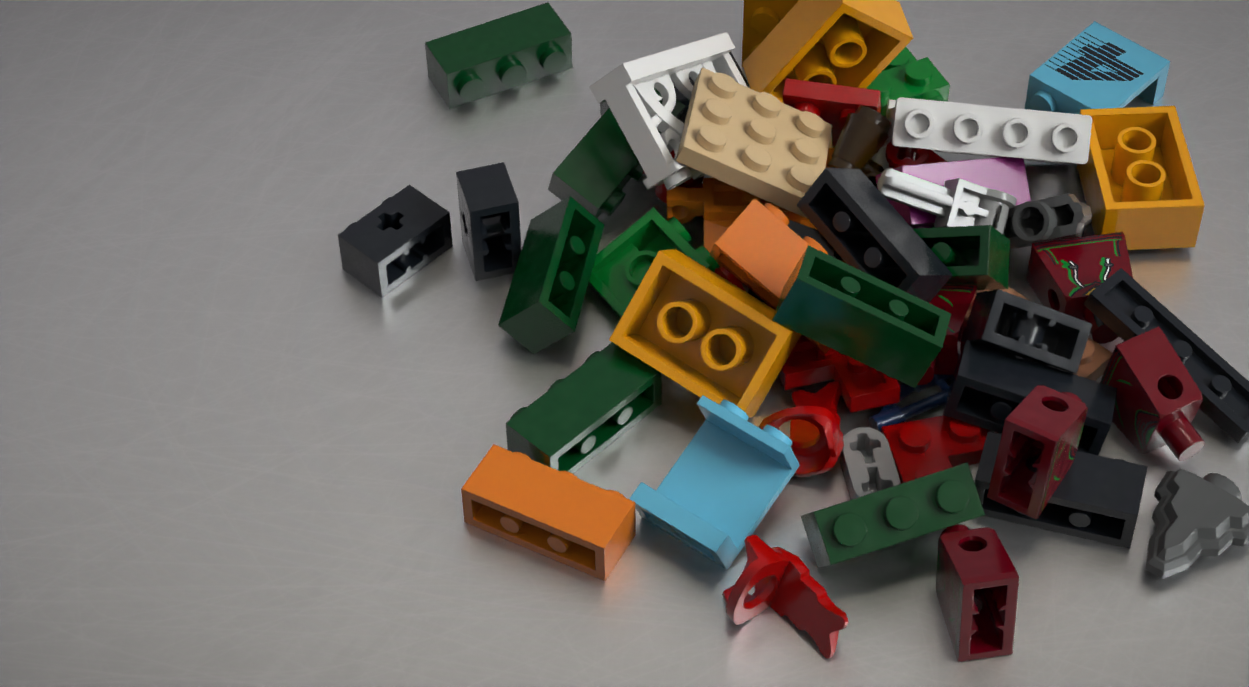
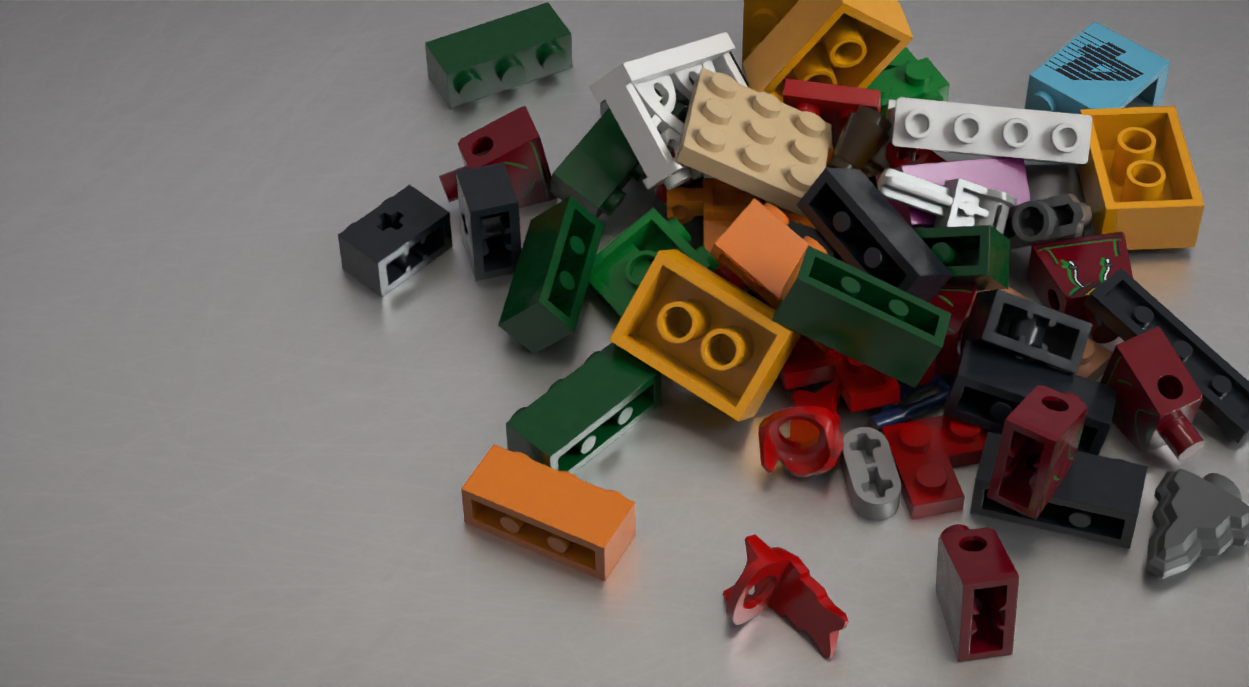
medium azure panel [629,395,800,570] -> none
dark green brick [801,462,985,568] -> none
none -> dark red torso [439,106,558,208]

